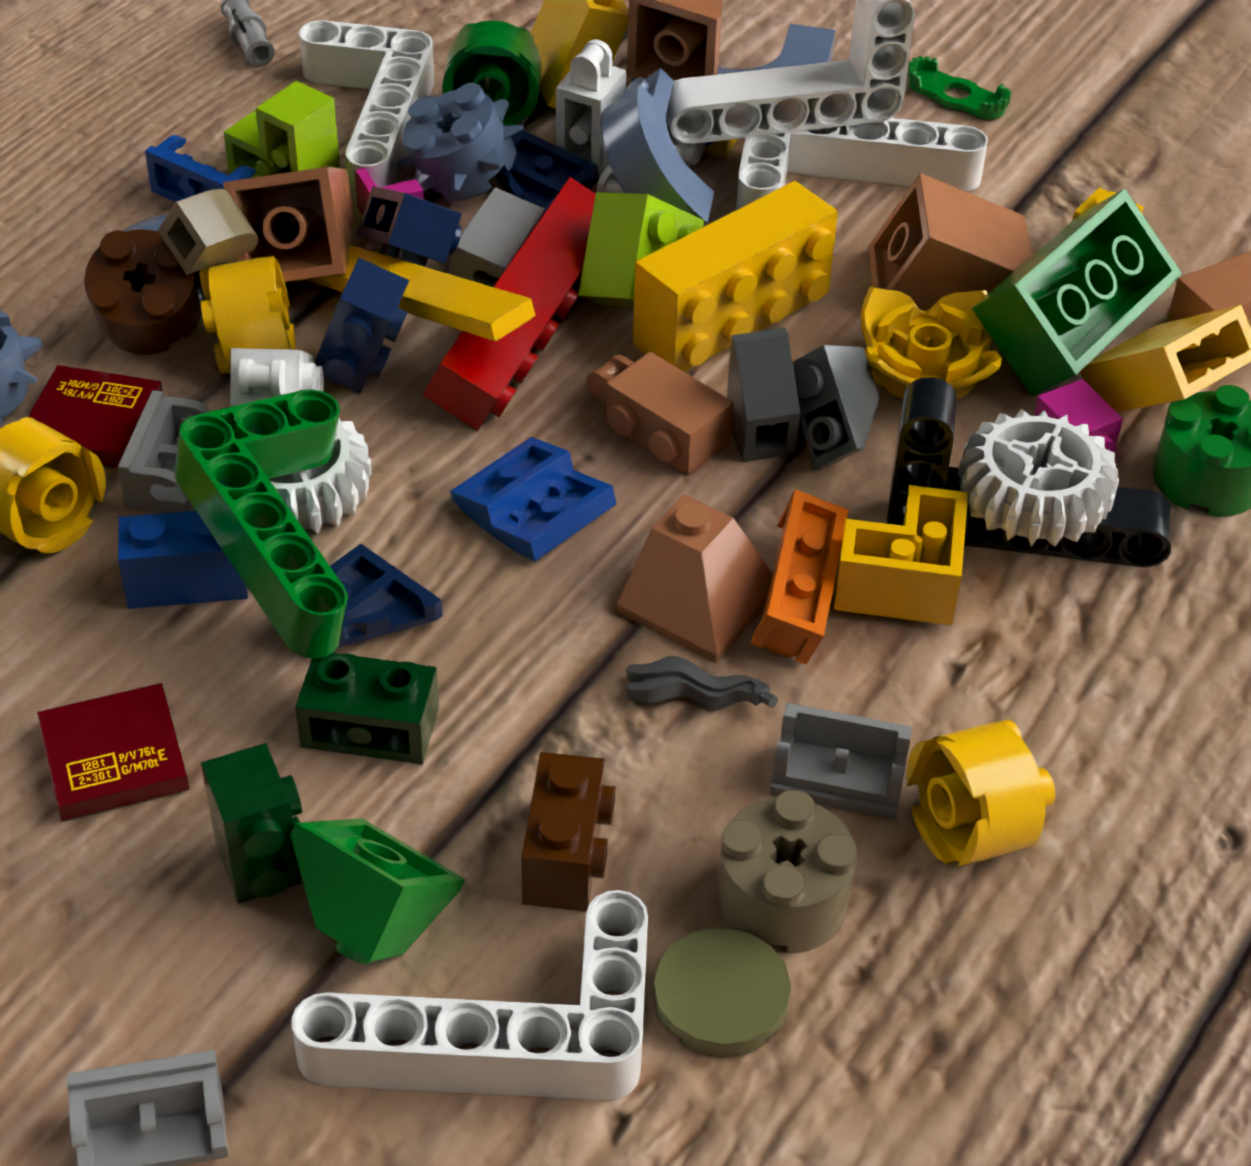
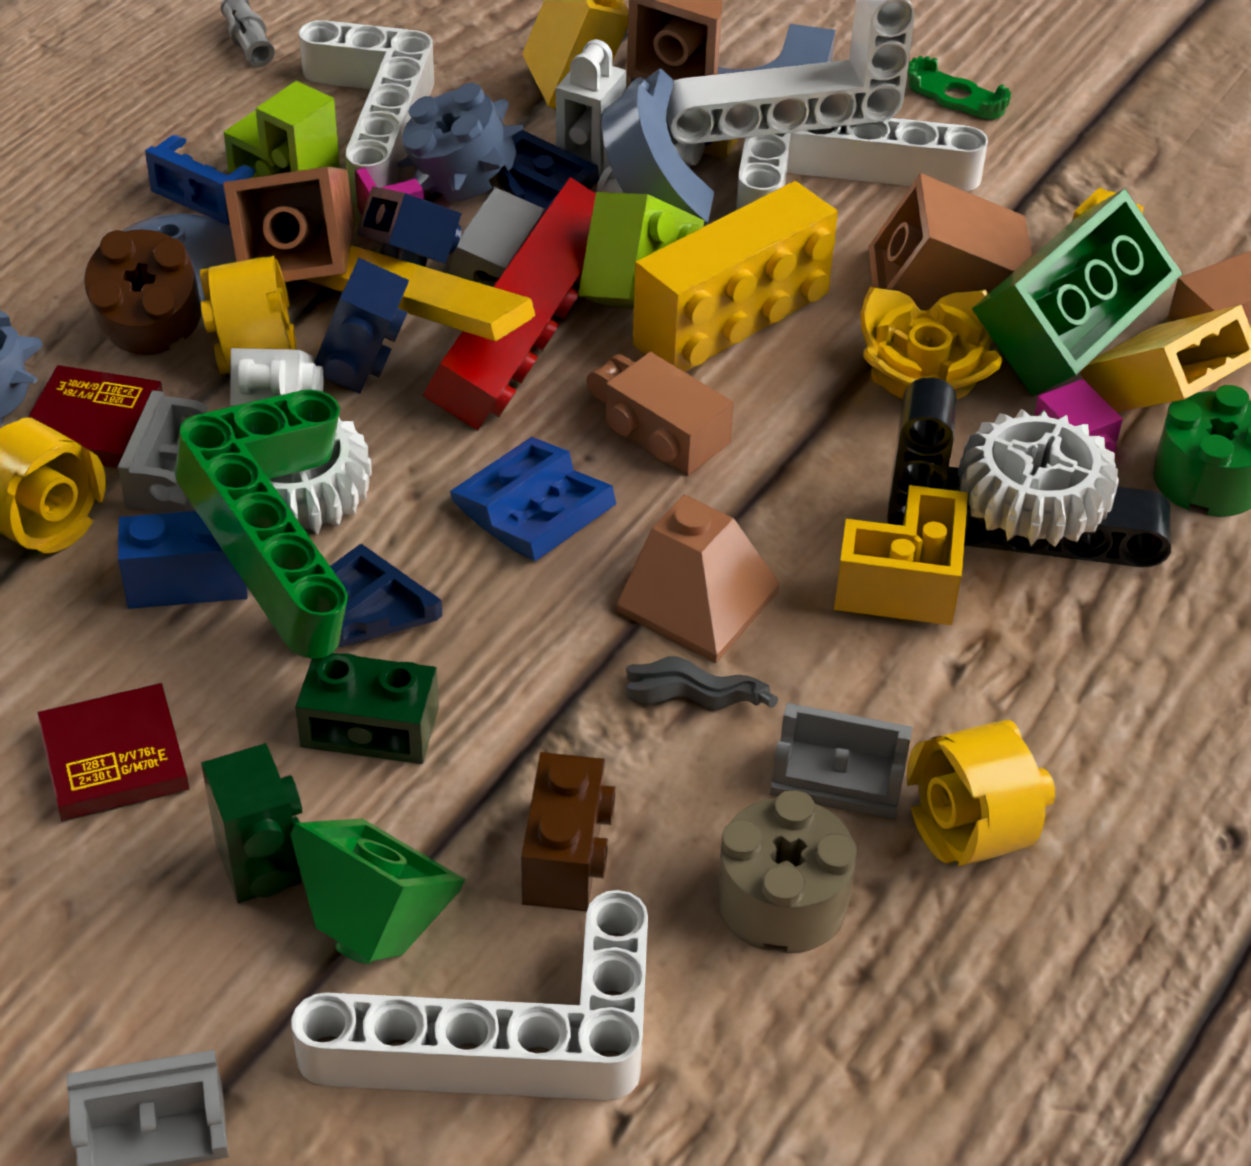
dark tan brick [157,189,258,290] -> none
green brick [442,20,542,126] -> none
olive tile [653,927,792,1058] -> none
dark grey slope [727,327,800,462] -> none
orange container [750,489,849,665] -> none
dark grey slope [793,345,880,470] -> none

